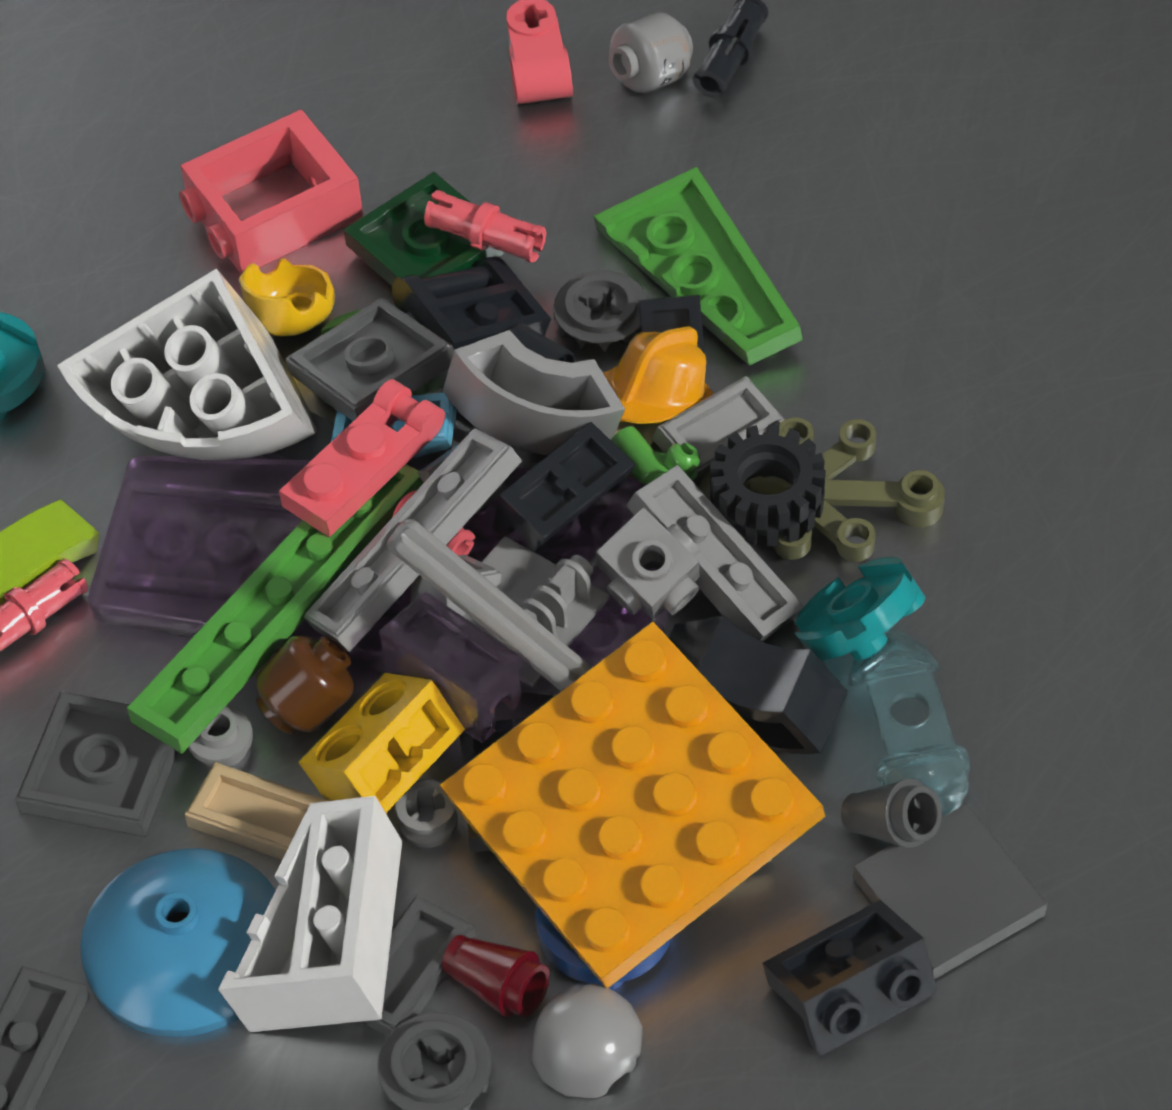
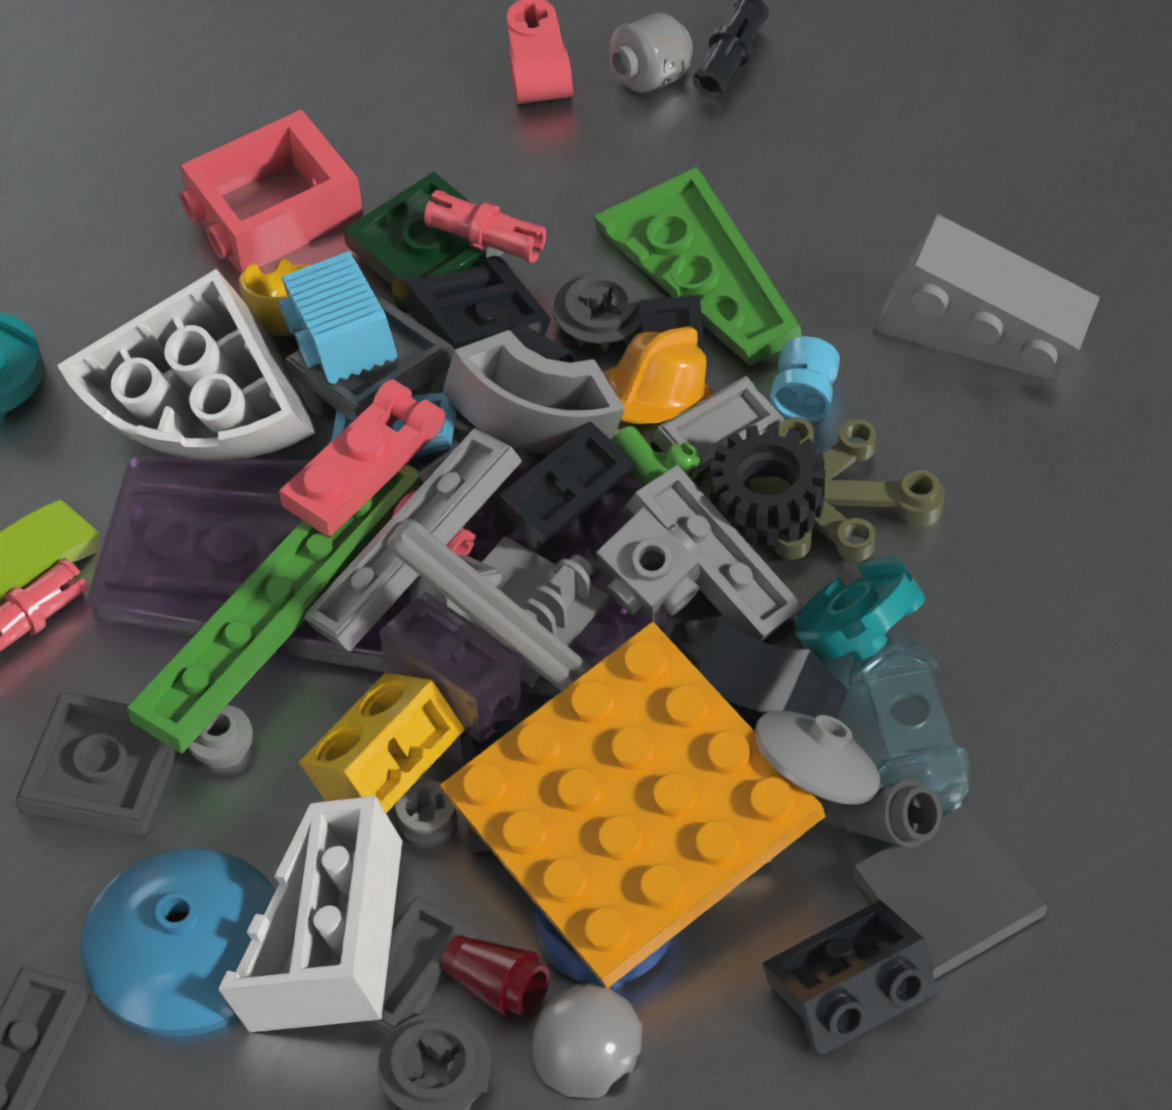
tan tile [185,762,327,860] -> none
reddish brown head [256,636,354,734] -> none
none -> medium azure brick [278,251,398,385]
none -> light grey dish [754,710,881,805]
none -> medium azure wheel [770,336,840,422]
none -> light grey wedge [873,214,1100,382]

